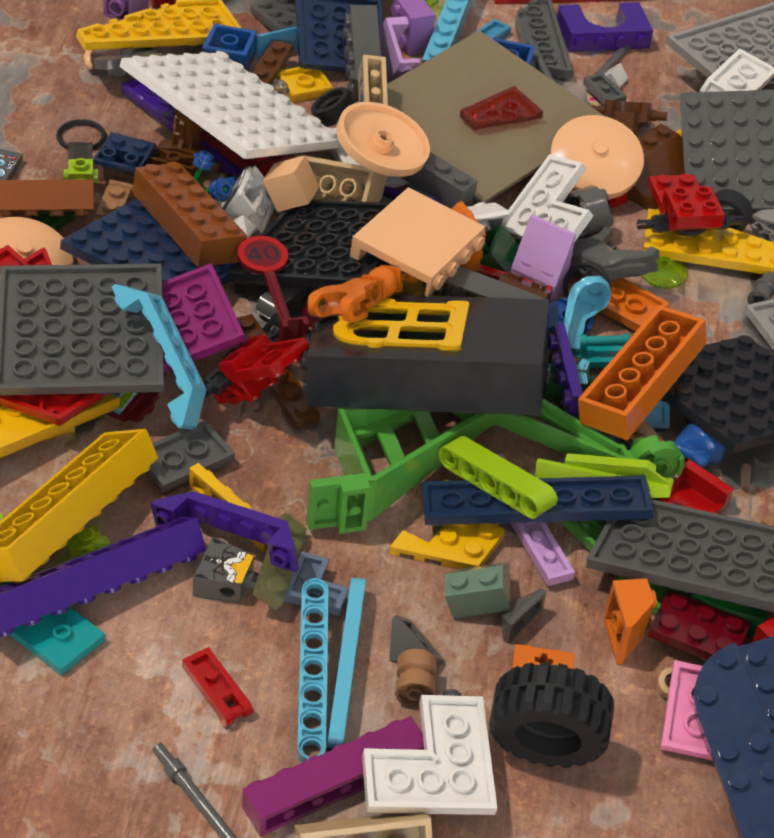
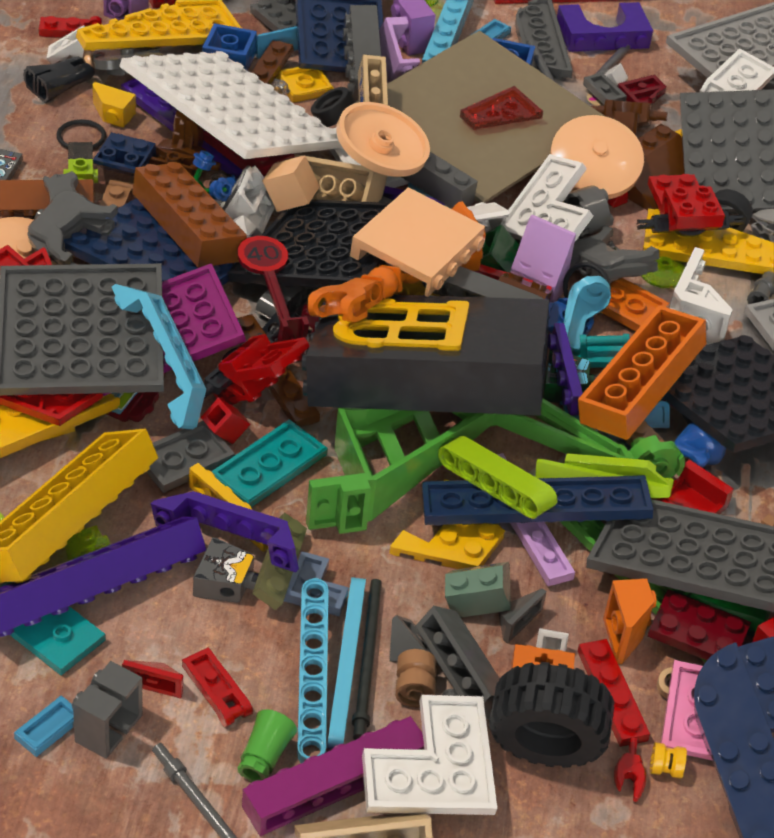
none -> dark azure tile [14,695,74,757]
none -> black piece [23,57,95,103]
none -> dark grey animal [27,171,118,265]
none -> red plate [39,16,102,38]
none -> white slope [47,25,85,64]
none -> dark grey piece [72,661,143,759]
none -> yellow slope [92,82,136,128]
none -> red slope [122,660,183,699]
none -> red brick [201,397,251,444]
none -> teal plate [211,419,328,507]
none -> bright green plant [237,709,297,782]
none -> pearl dark grey bar [352,579,382,740]
none -> dark grey brick [415,606,500,720]
none -> white slope [536,628,569,652]
none -> red plate [577,639,650,747]
none -> red hand [614,738,646,802]
none -> dark red wing [618,75,667,104]
none -> yellow wheel [650,742,687,779]
none -> white bracket [670,247,733,344]

